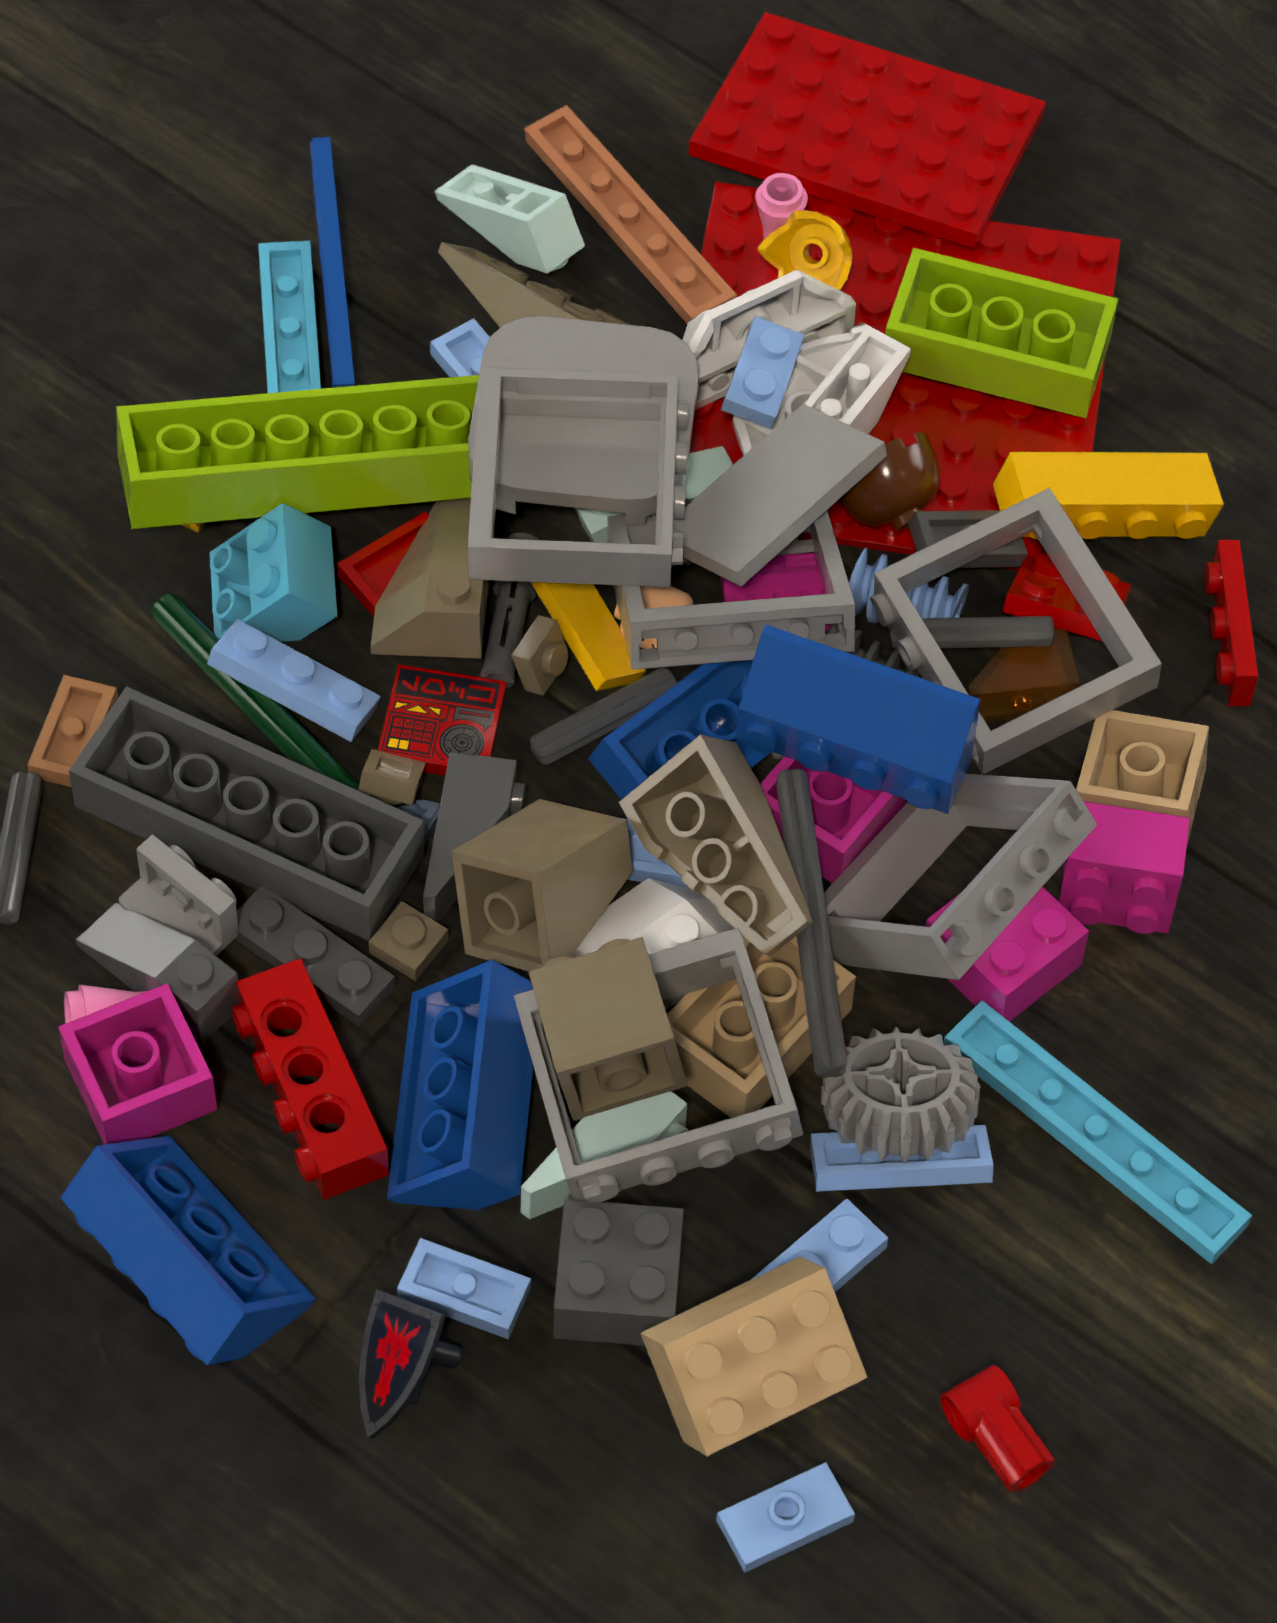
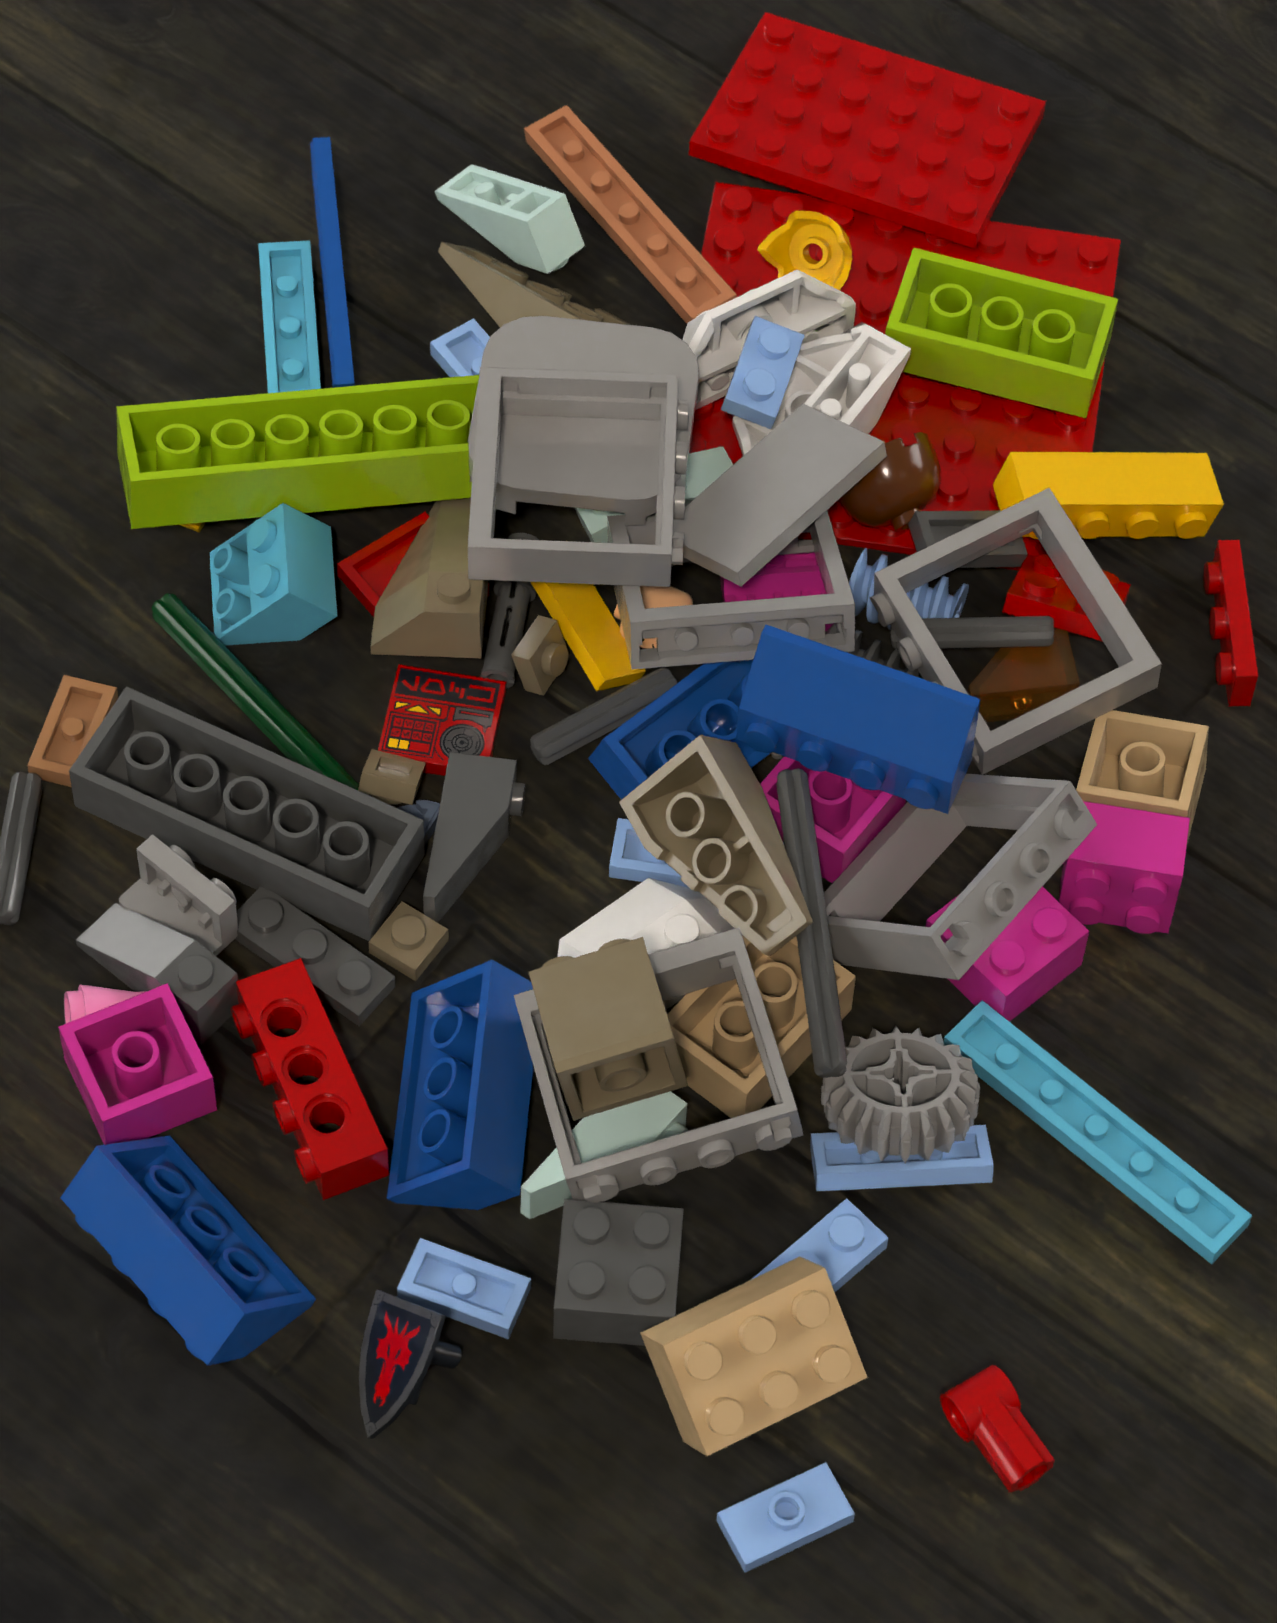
light blue plate [207,619,381,742] -> none
dark tan slope [451,799,633,971] -> none
bright pink cone [756,173,808,239] -> none

